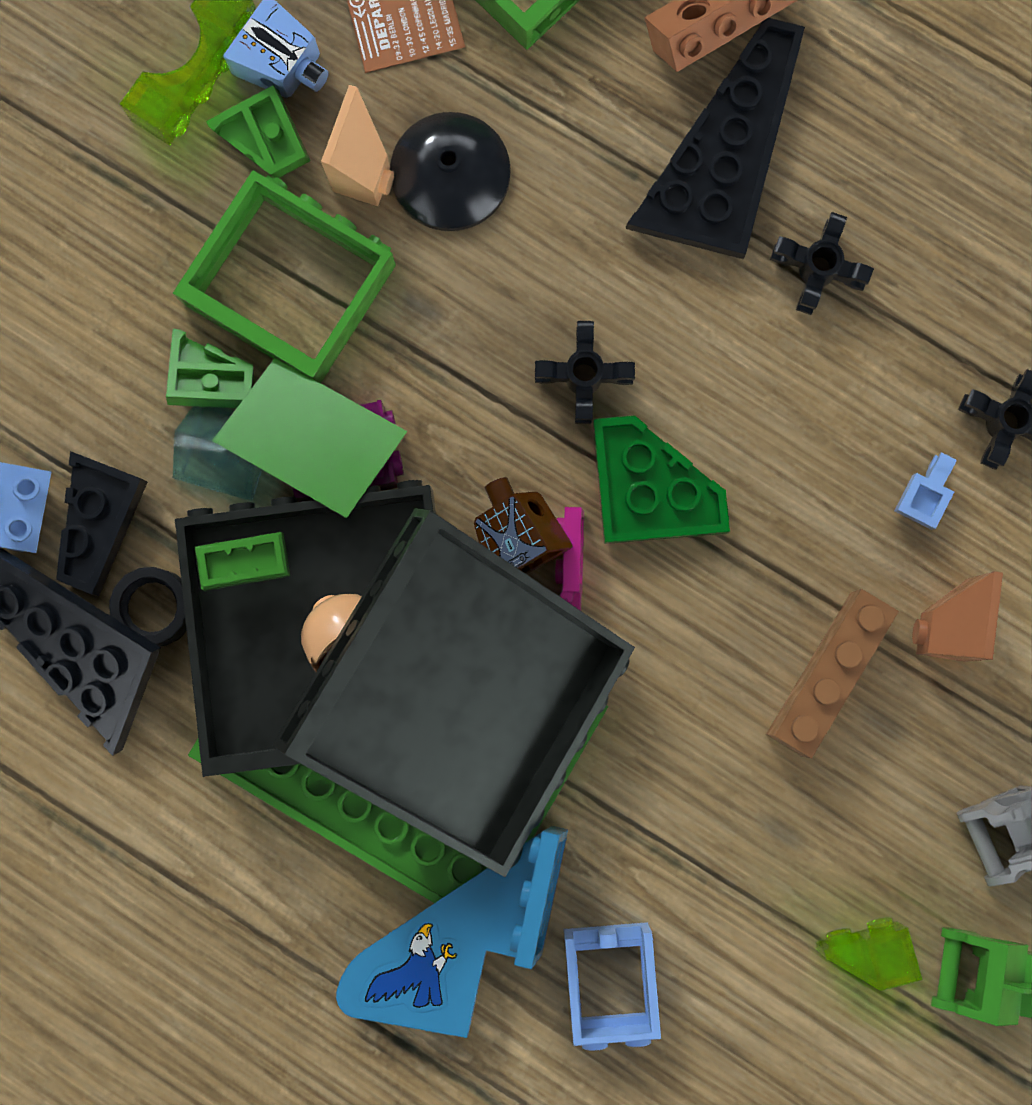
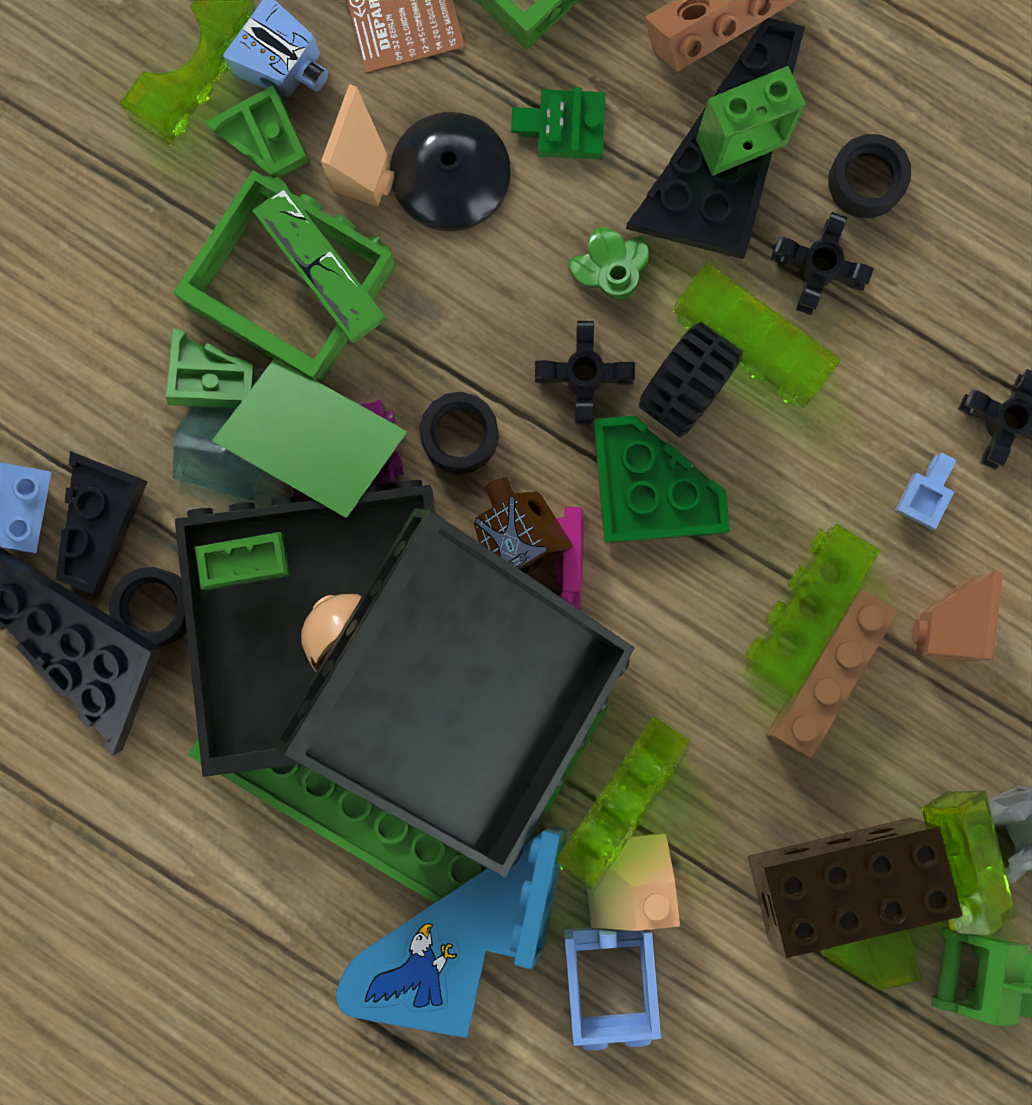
none -> bright green tile [252,186,386,344]
none -> black tyre [419,392,499,474]
none -> green piece [511,87,605,159]
none -> clear neon green brick [555,716,690,892]
none -> bright green plate [568,227,649,300]
none -> light nougat slope [582,833,680,931]
none -> black tyre [639,321,743,437]
none -> clear neon green brick [673,262,841,408]
none -> bright green window [696,66,806,176]
none -> clear neon green brick [744,524,881,696]
none -> dark brown piece [748,817,963,958]
none -> black tyre [828,134,911,218]
none -> clear neon green brick [921,791,1016,936]

